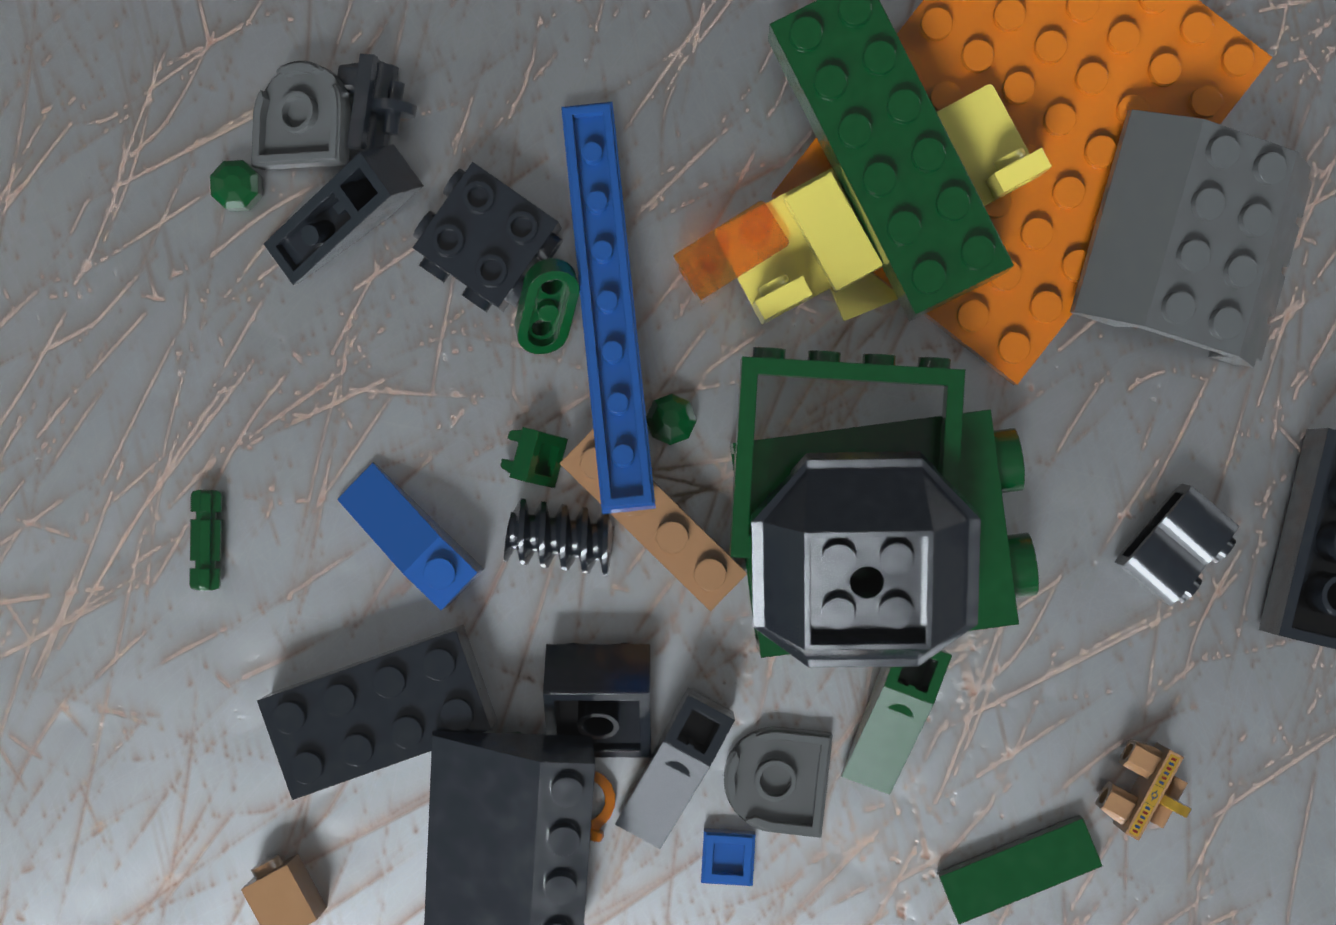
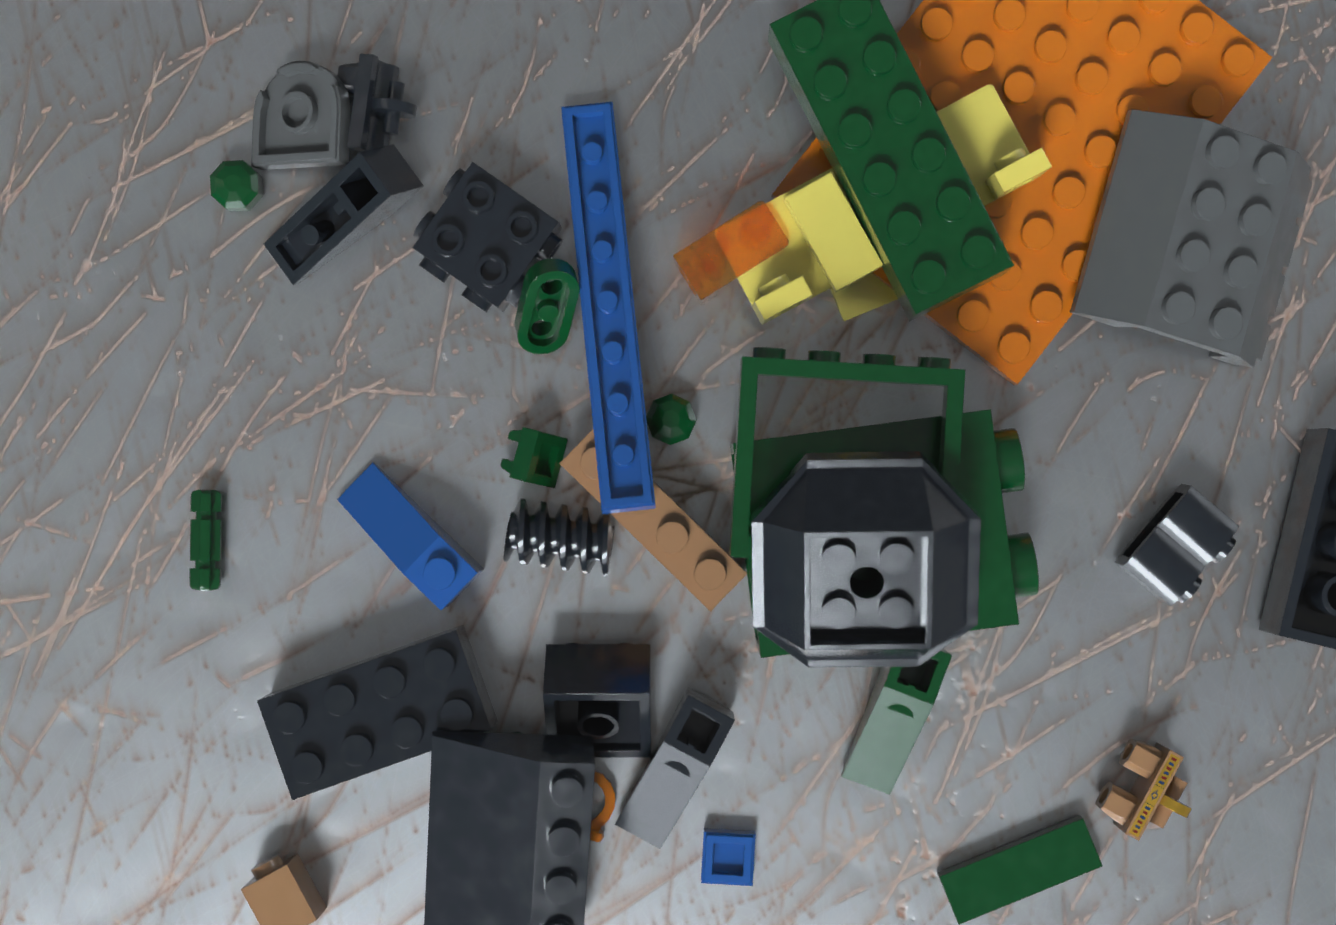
dark grey tile [723,727,833,838] -> none

